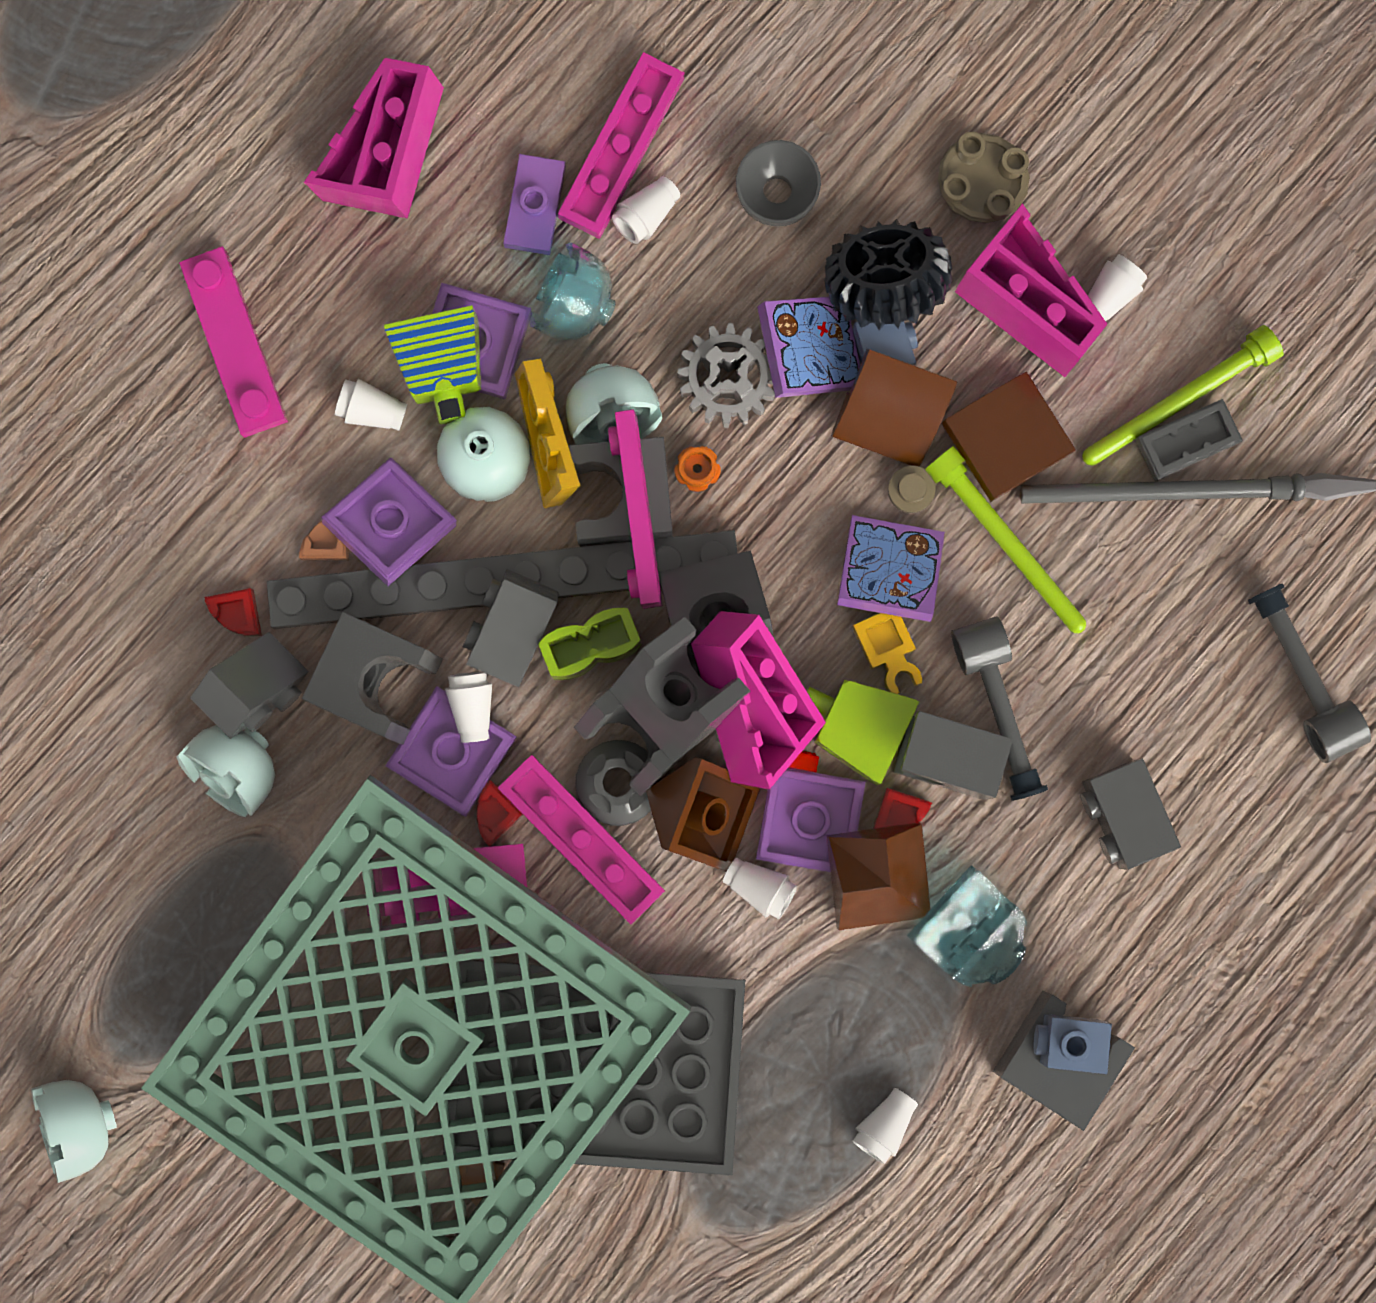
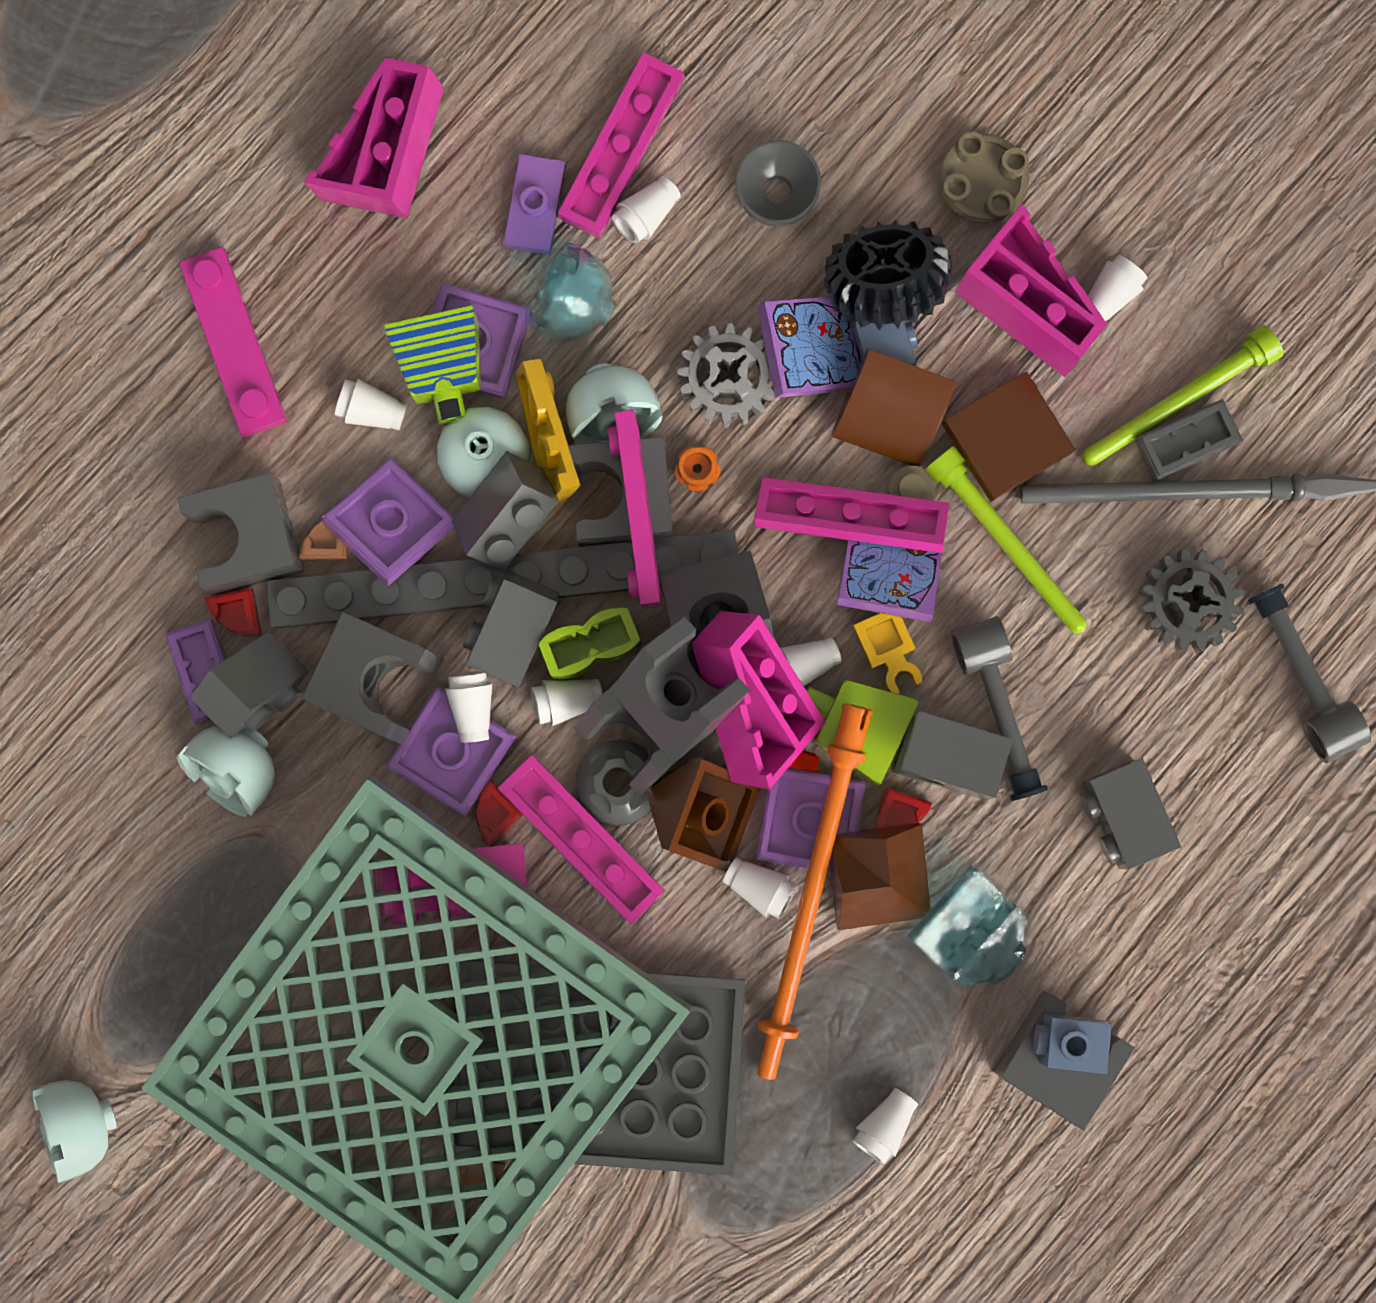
none -> medium lavender plate [165,619,226,724]
none -> dark grey piece [177,472,304,595]
none -> dark grey brick [452,451,559,571]
none -> white cone [531,678,602,726]
none -> dark pink plate [754,477,950,553]
none -> orange bar [757,703,873,1080]
none -> white cone [780,637,841,686]
none -> dark grey gear [1138,549,1245,653]

